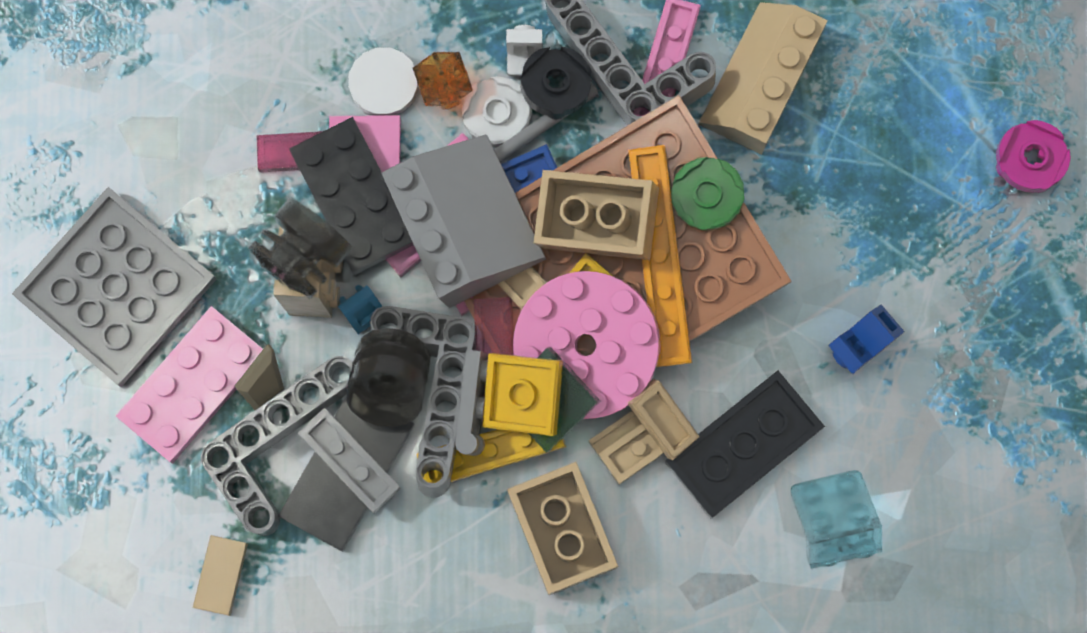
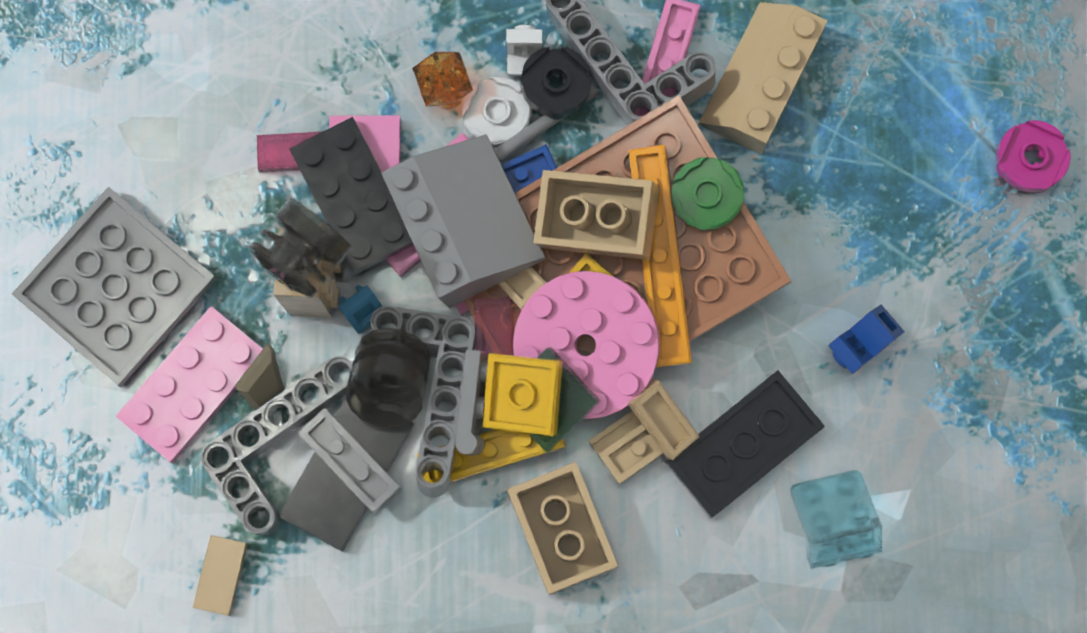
white tile [348,47,419,116] -> none

